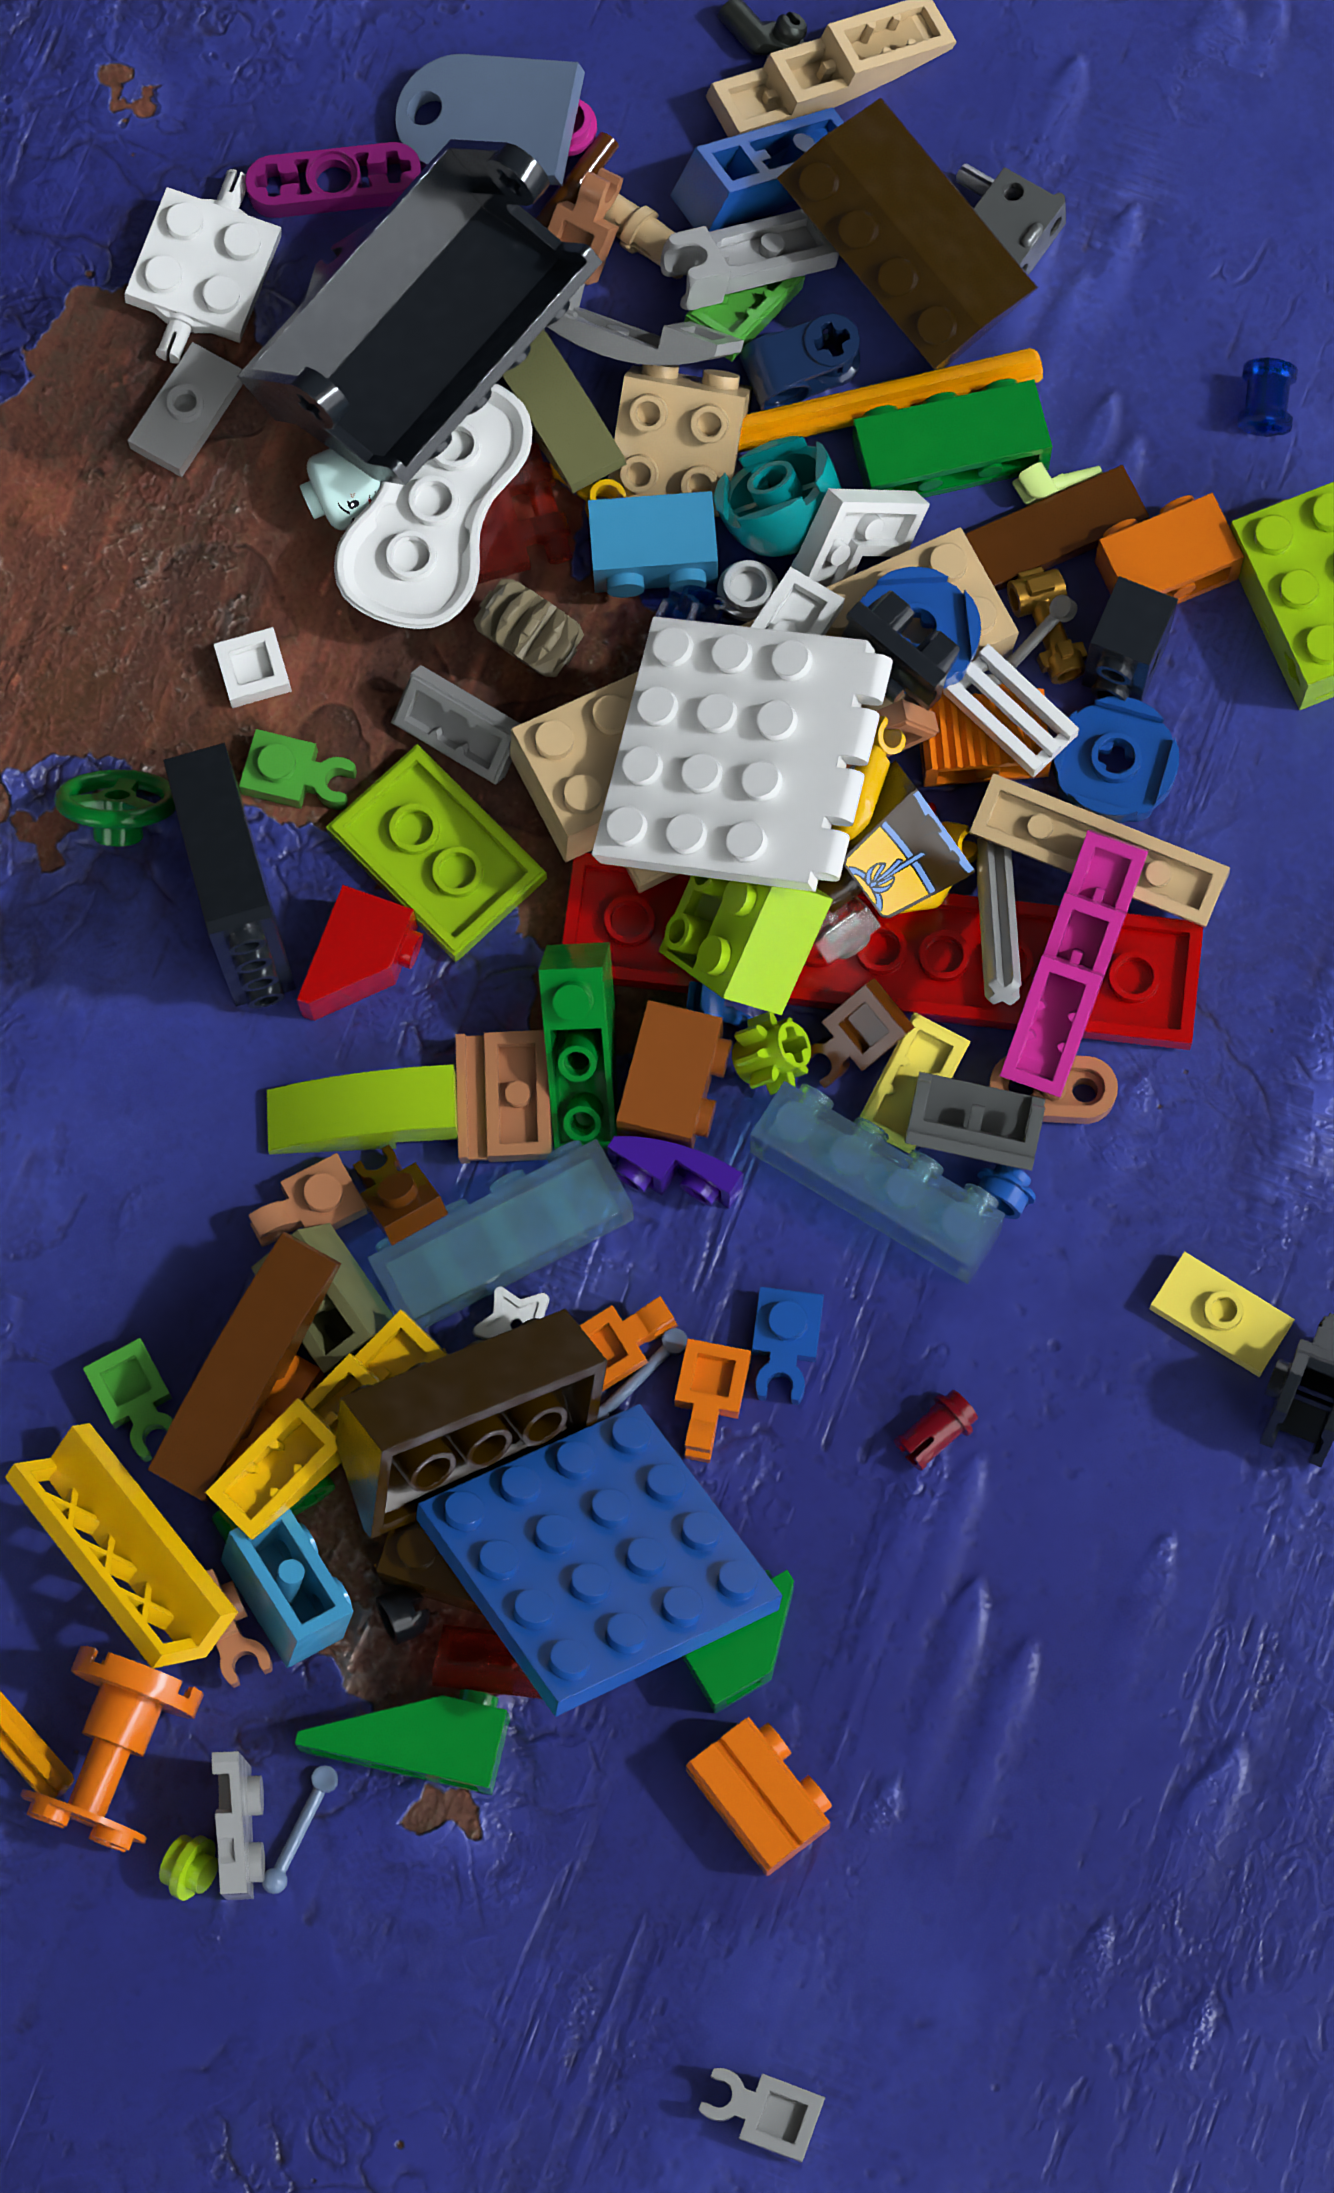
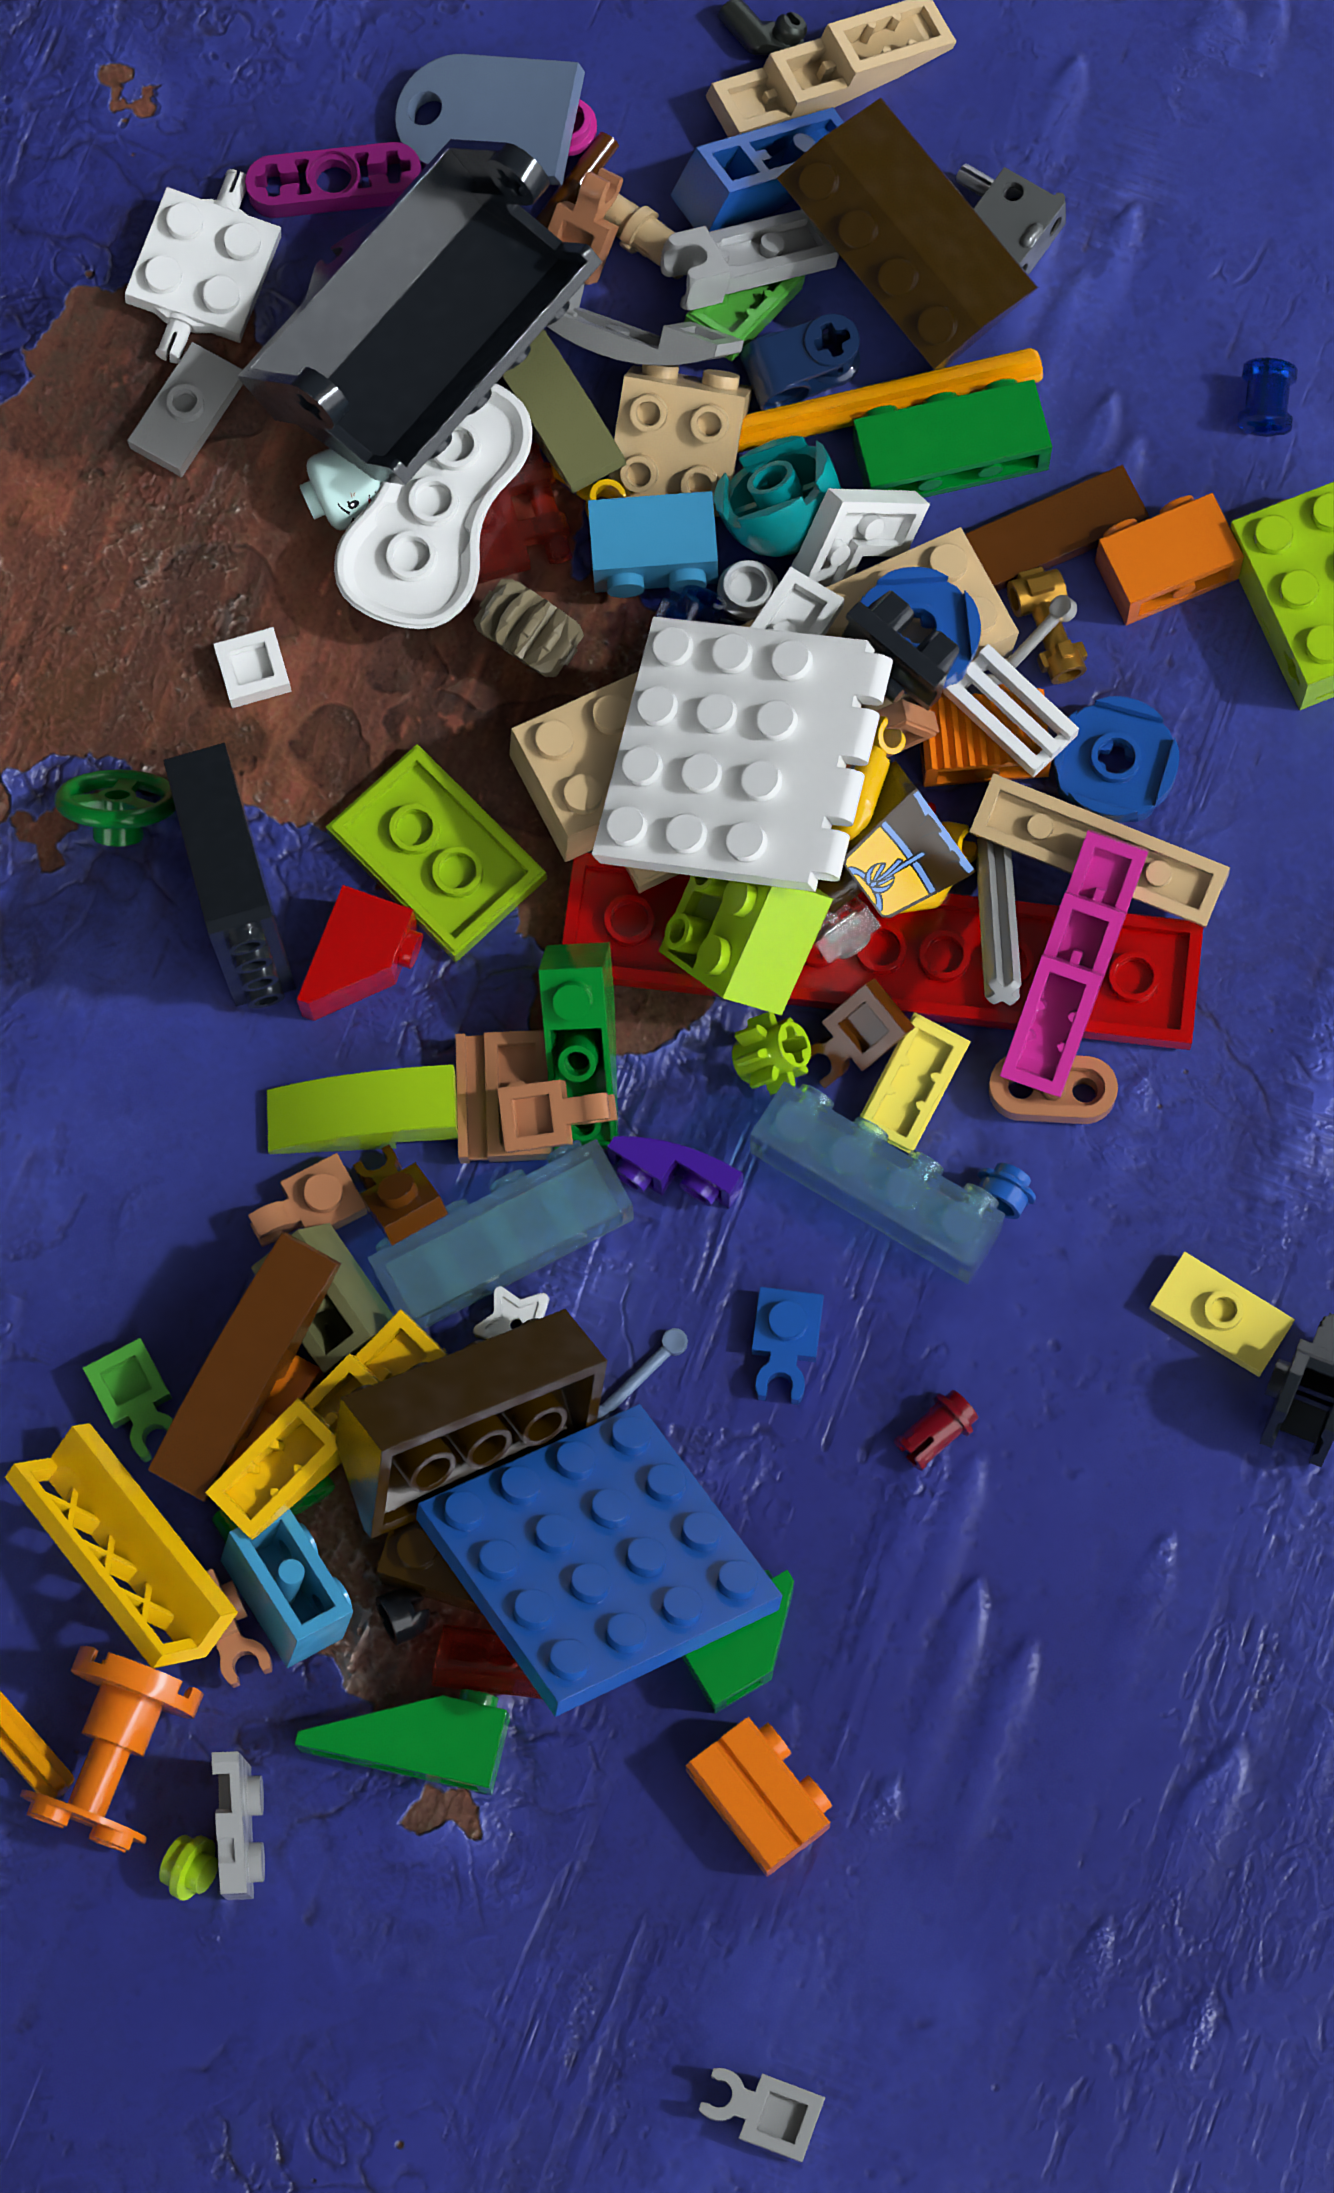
bright green plate [239,729,357,810] -> none
sand blue hinge [261,1765,338,1894] -> none
light grey plate [391,665,520,785] -> none
orange plate [579,1296,678,1392] -> none
dark orange brick [616,1000,732,1149] -> none
orange plate [675,1338,751,1463] -> none
blue hand [686,981,753,1029] -> none
dark grey hinge [904,1071,1045,1171] -> none
yellowish green hand [1012,462,1103,506] -> none
black brick [1082,576,1178,701] -> none
none -> nougat plate [497,1079,618,1153]

